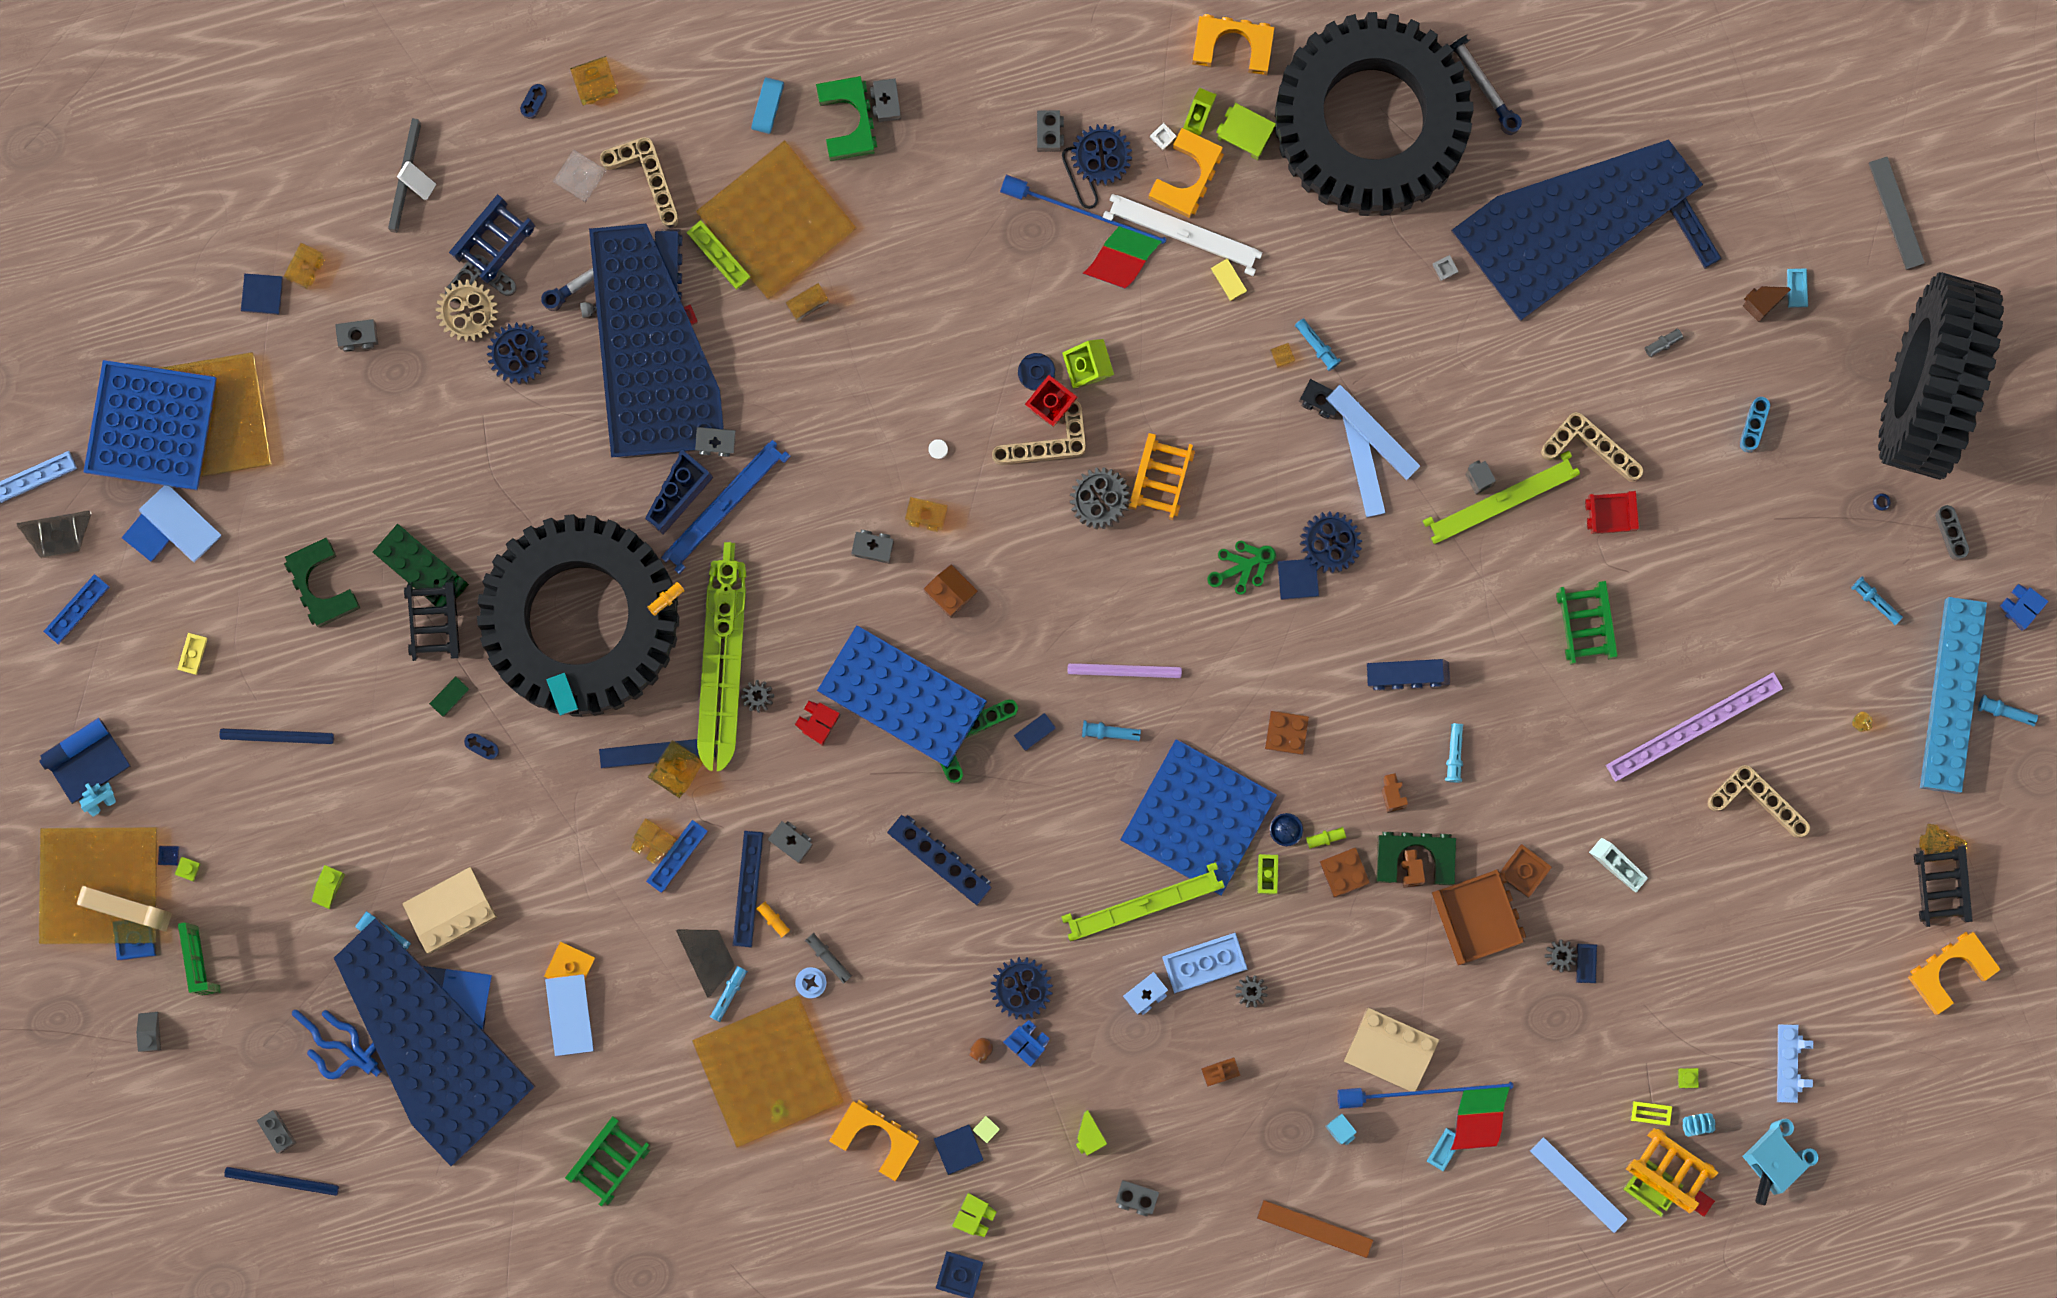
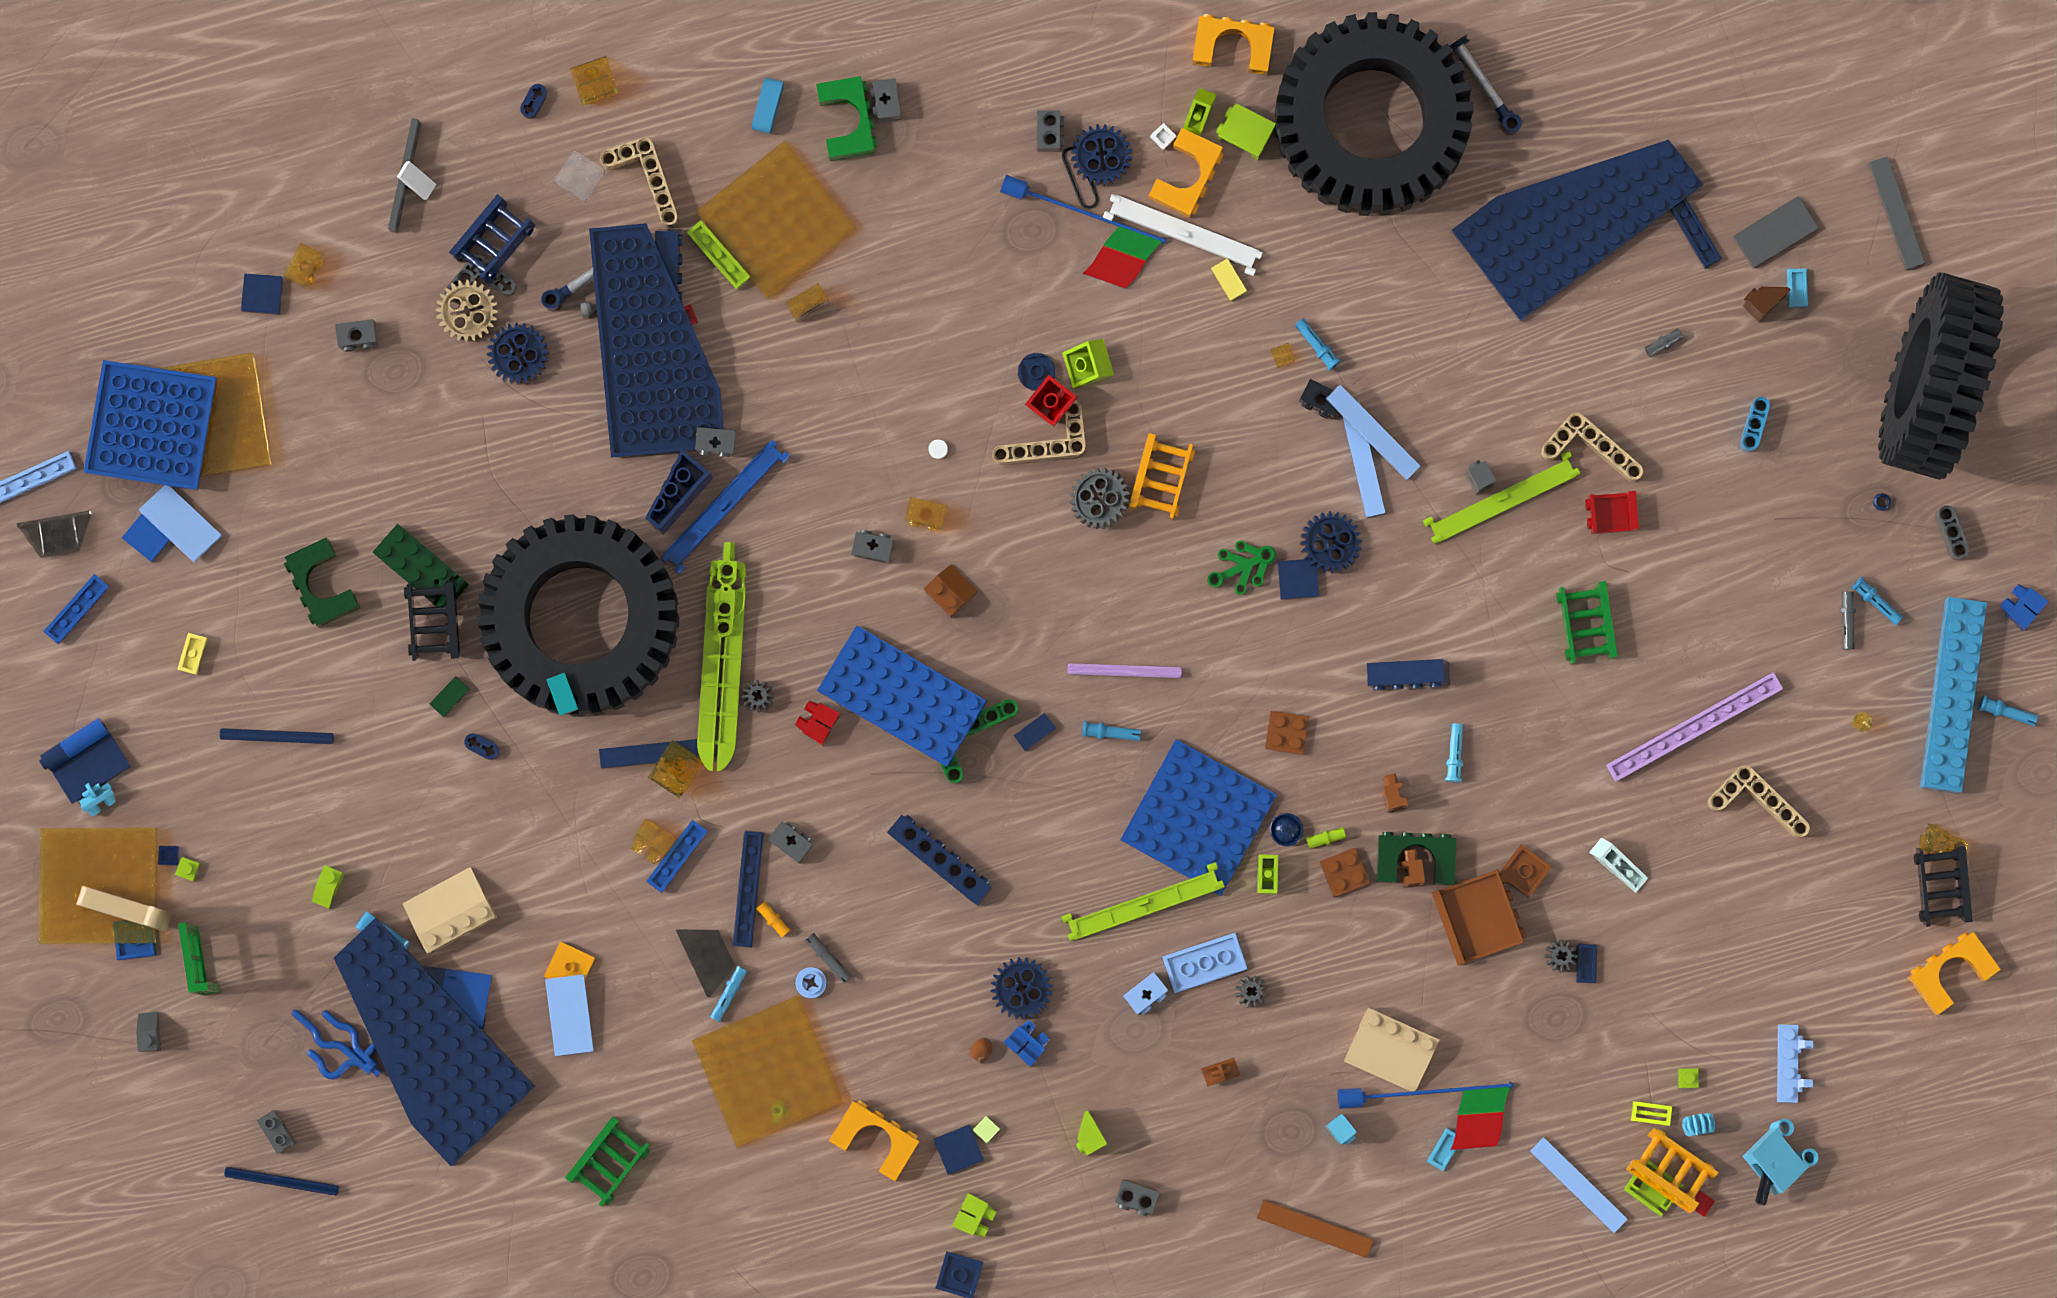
light orange pin [647,582,685,616] -> none
light grey plate [1432,255,1458,281] -> none
none -> dark grey tile [1733,196,1818,268]
none -> dark grey pin [1840,591,1856,650]

